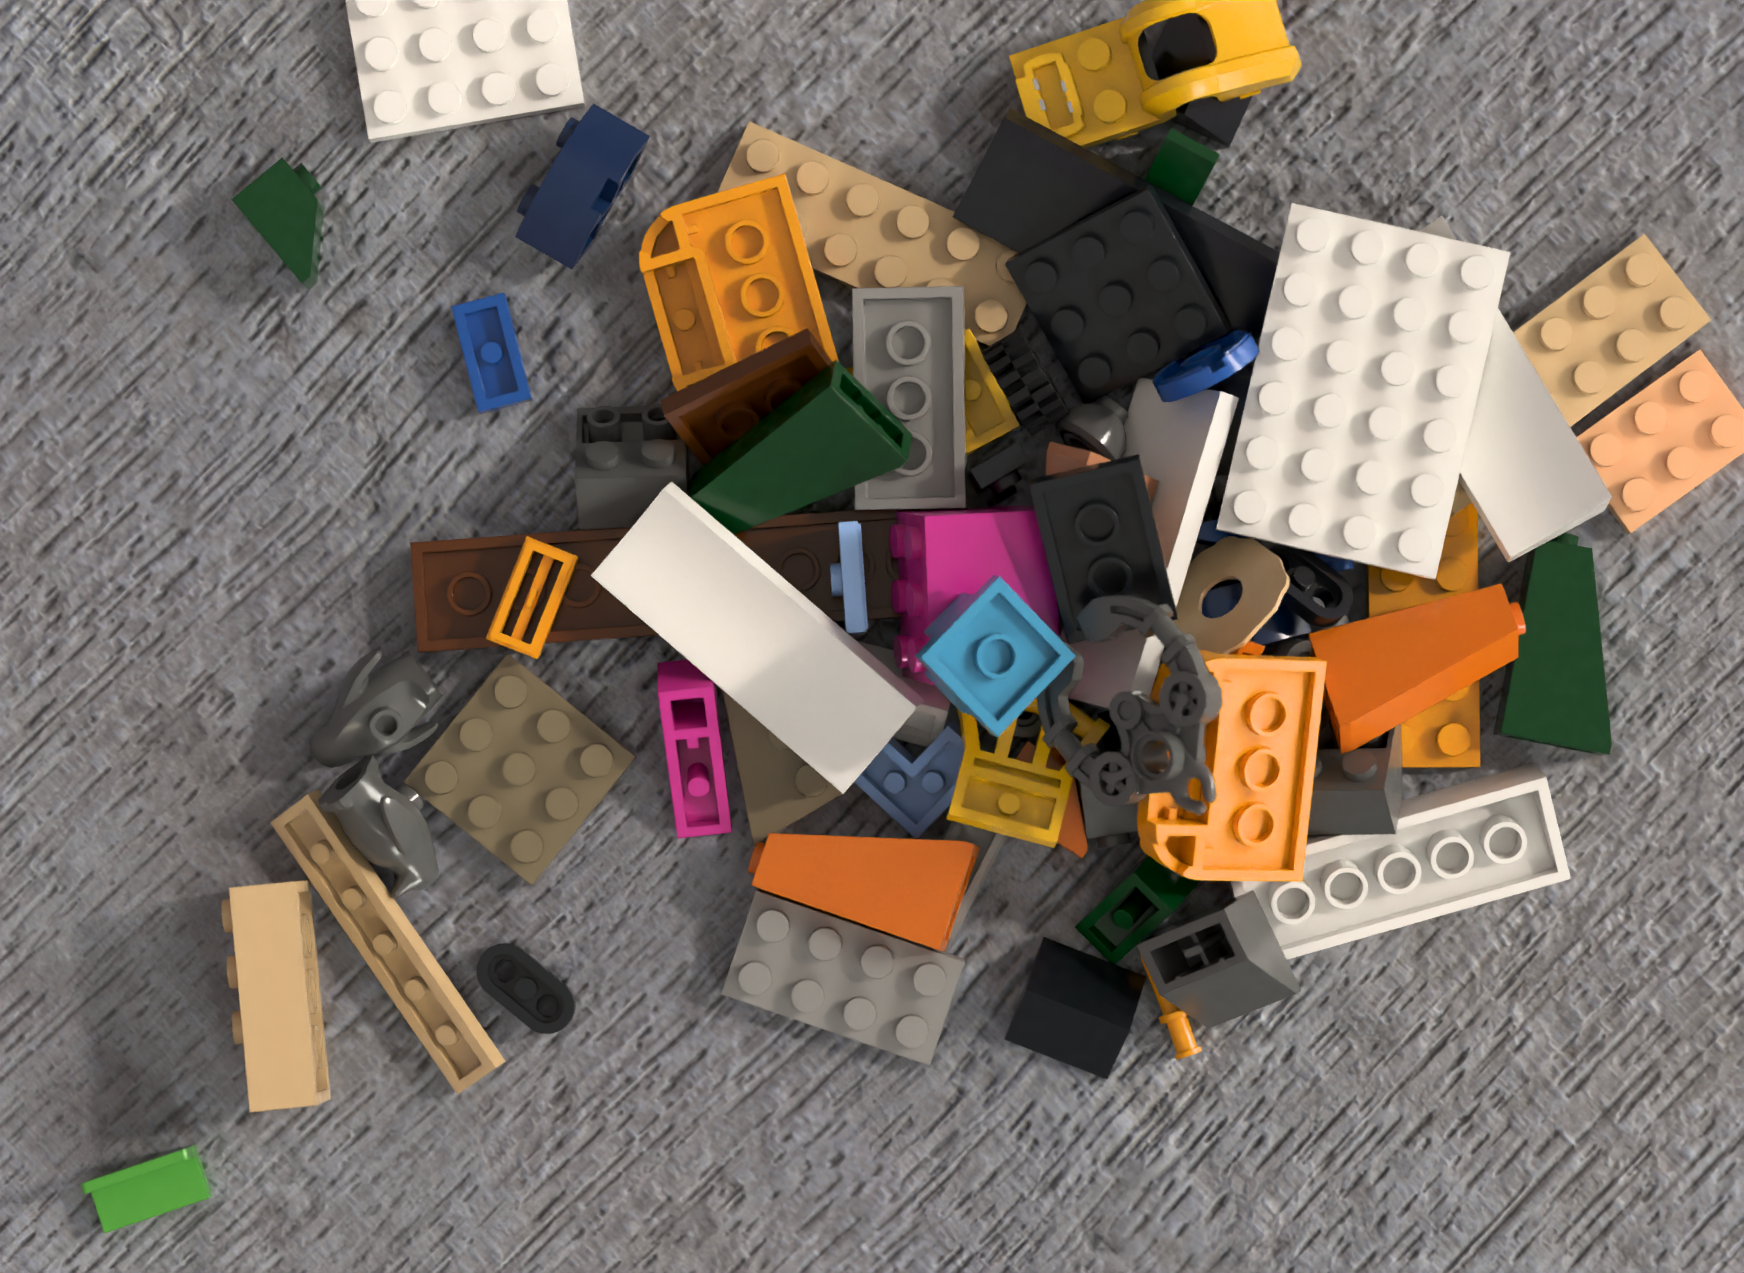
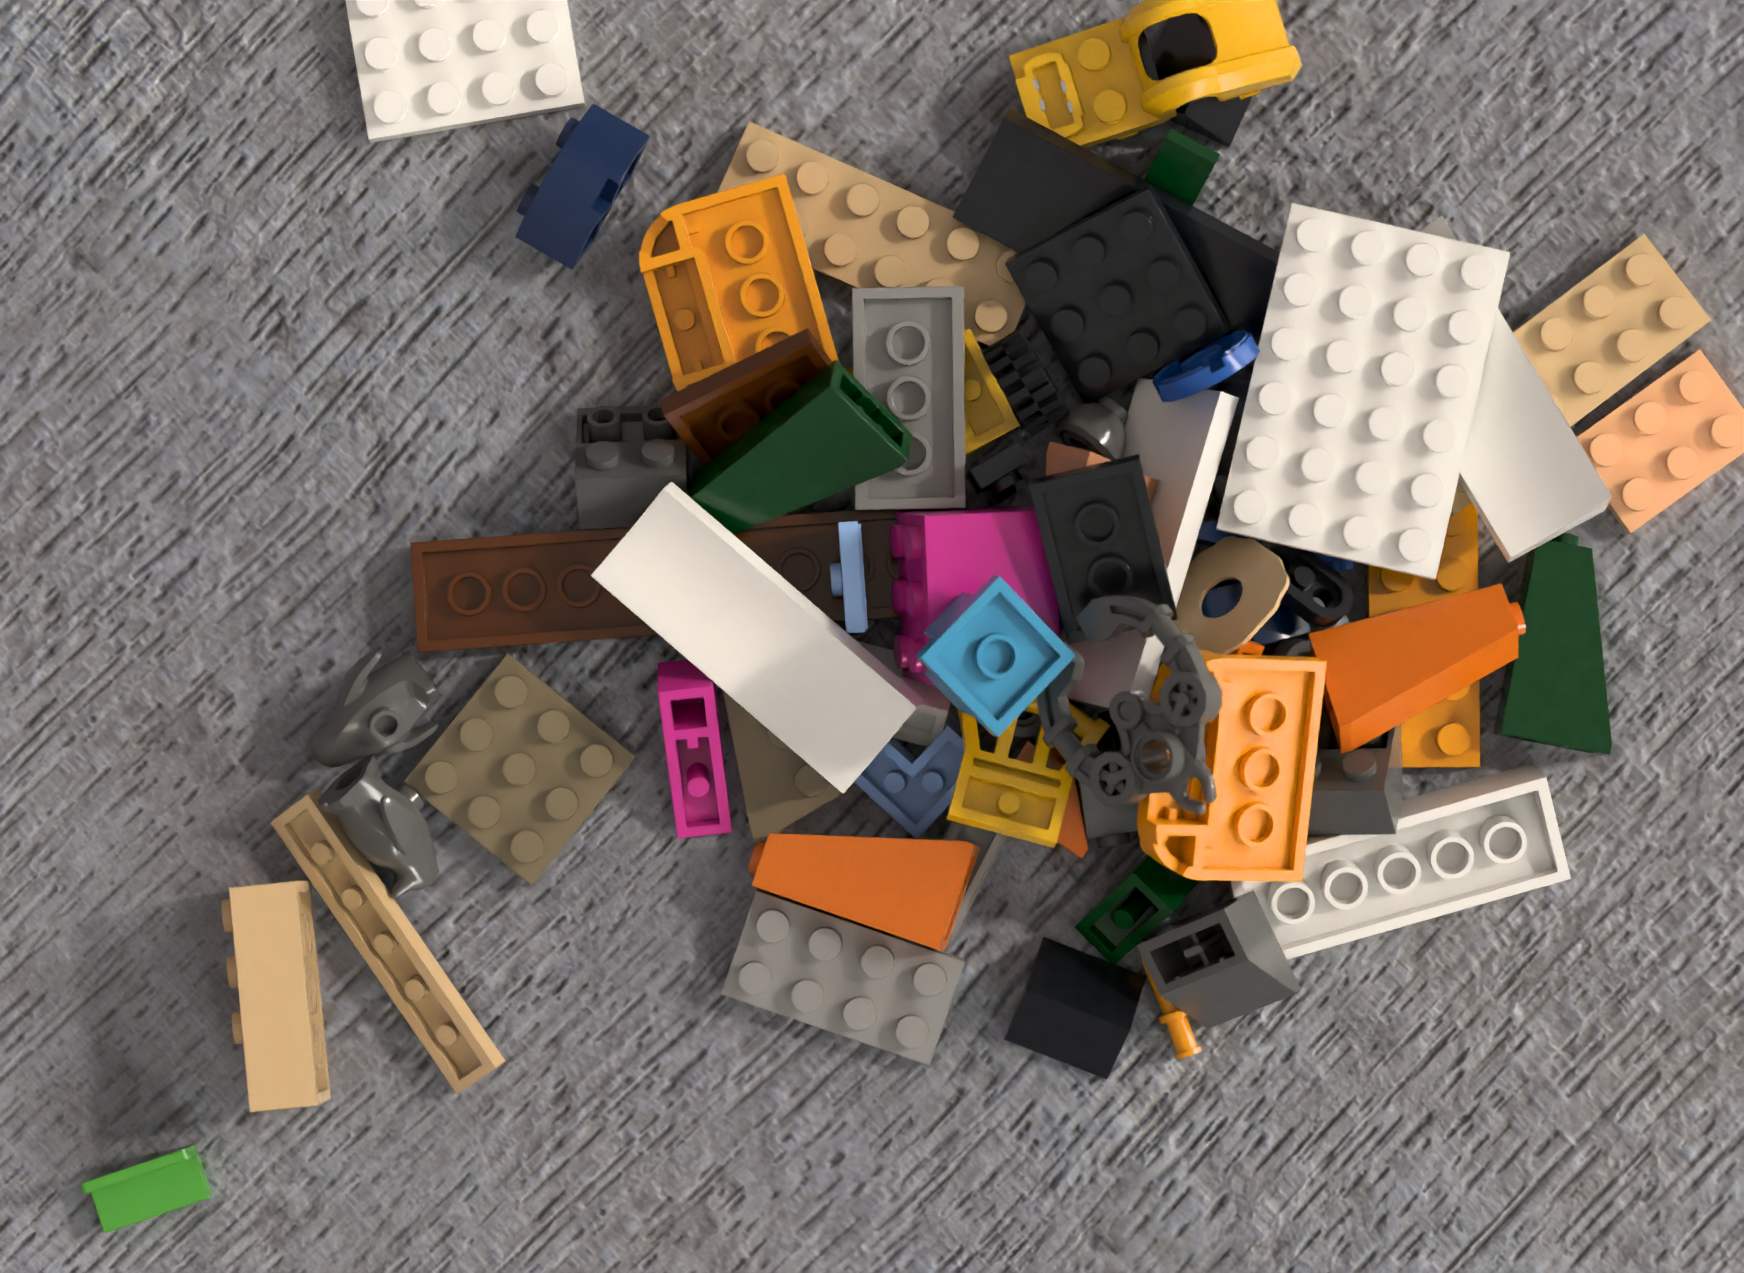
dark green slope [231,157,324,290] -> none
blue plate [451,293,533,414] -> none
black plate [477,943,576,1034] -> none
light orange tile [486,536,579,660] -> none

